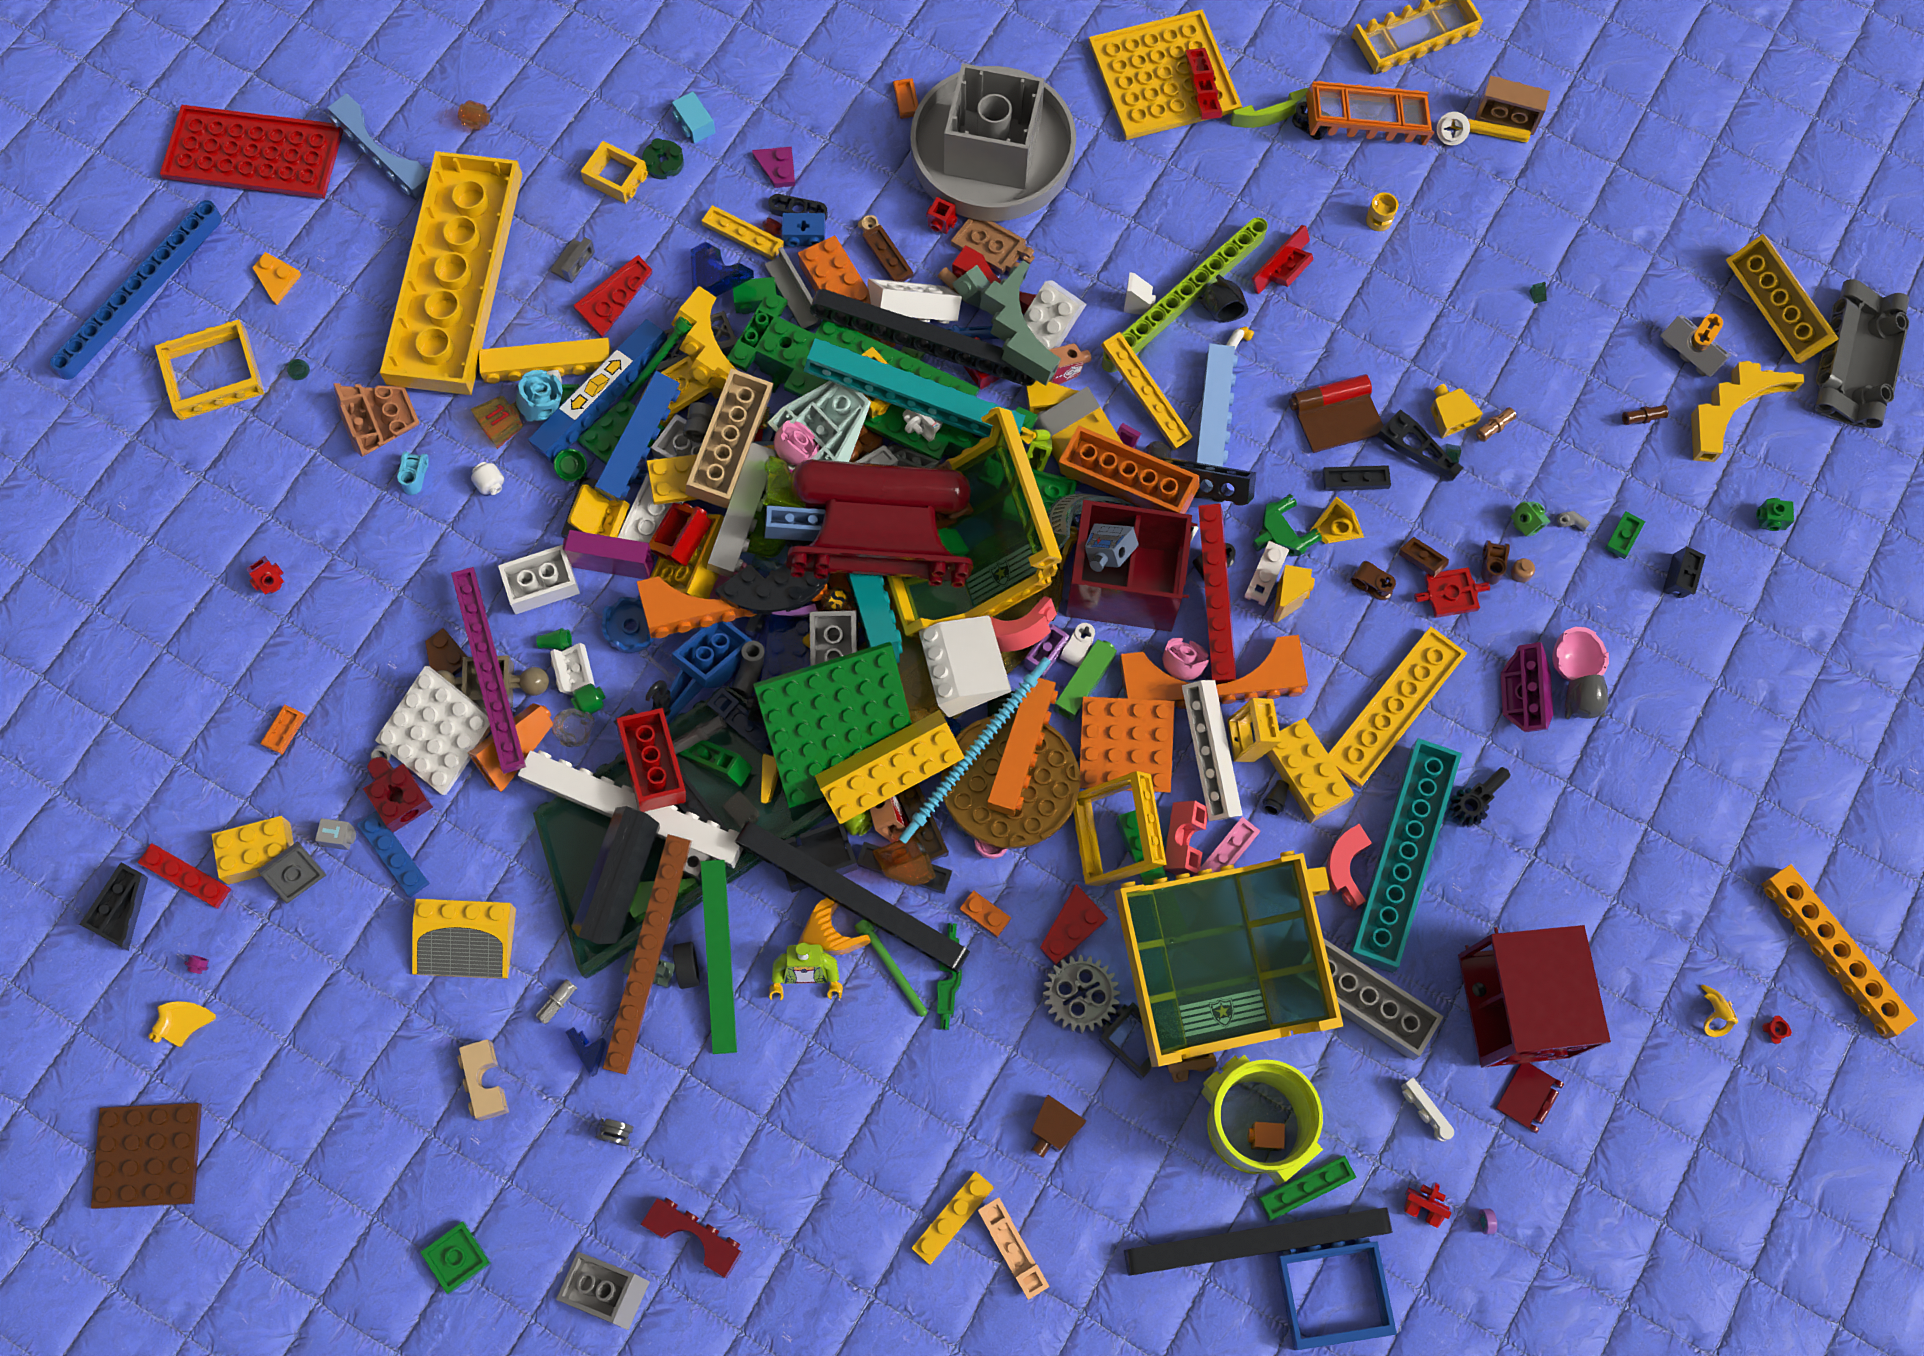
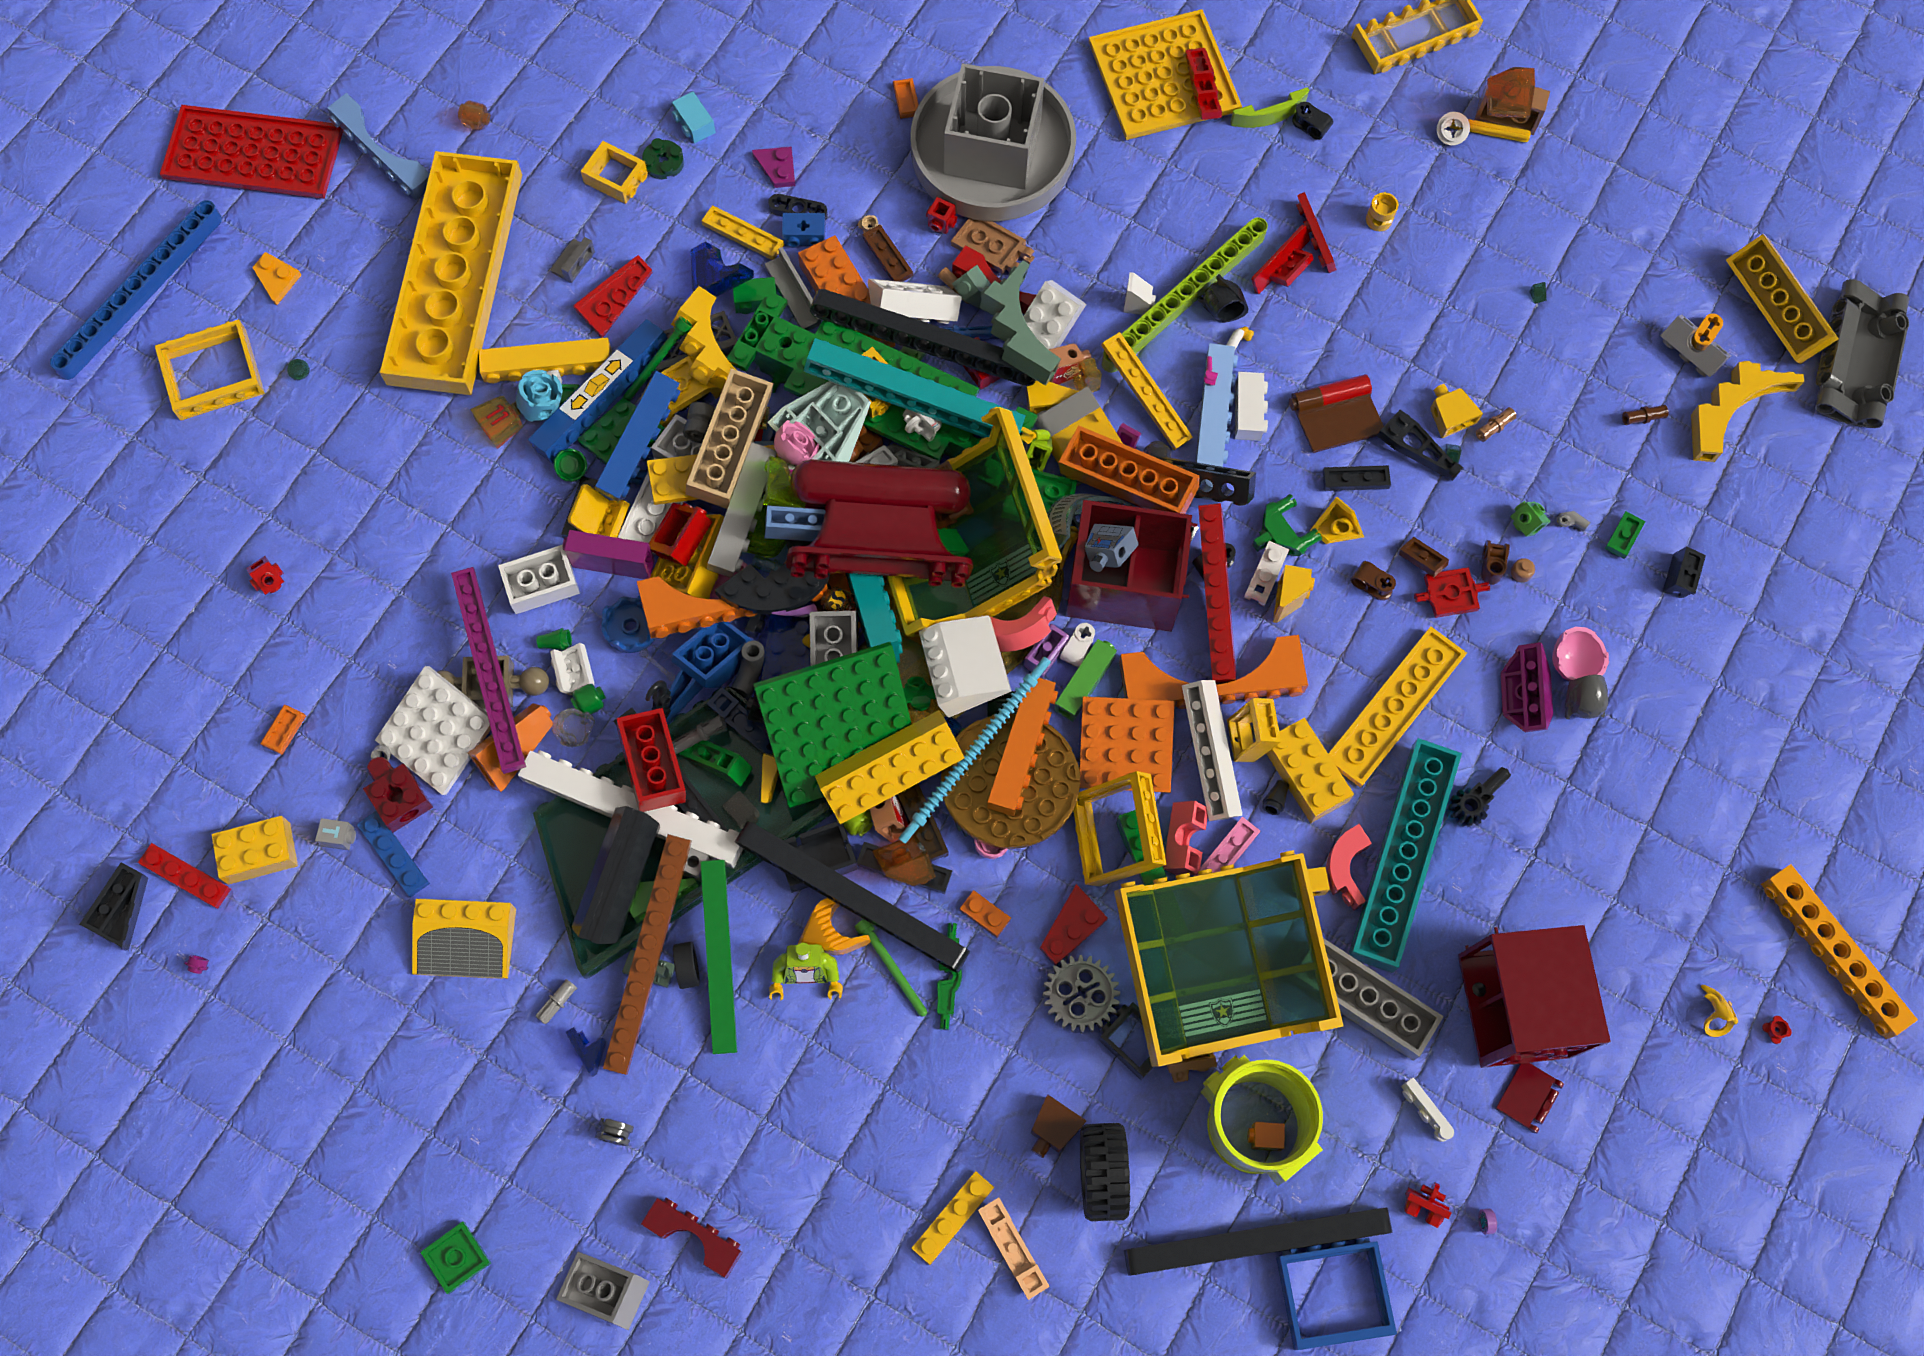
reddish brown plate [91,1103,202,1209] -> none
yellow arm [148,1001,216,1047] -> none
dark grey tile [258,841,326,904] -> none
nougat wedge [333,383,419,457] -> none
medium azure piece [397,451,429,495] -> none
reddish brown wing [425,628,468,676] -> none
tan arch [457,1039,509,1121] -> none
white head [471,462,504,495] -> none
clear red plate [762,218,782,236] -> none
bright pink cylinder [1162,638,1209,681] -> none
green tile [1258,1155,1357,1221] -> none
orange window [1306,81,1435,145] -> none
green brick [1756,498,1794,531] -> none
none -> green plate [903,676,936,711]
none -> clear yellow leg [1073,358,1102,392]
none -> black tyre [1080,1123,1130,1221]
none -> dark pink hand [1204,356,1218,385]
none -> white brick [1235,372,1268,441]
none -> red plate [1296,192,1337,273]
none -> clear orange slope [1486,67,1535,118]

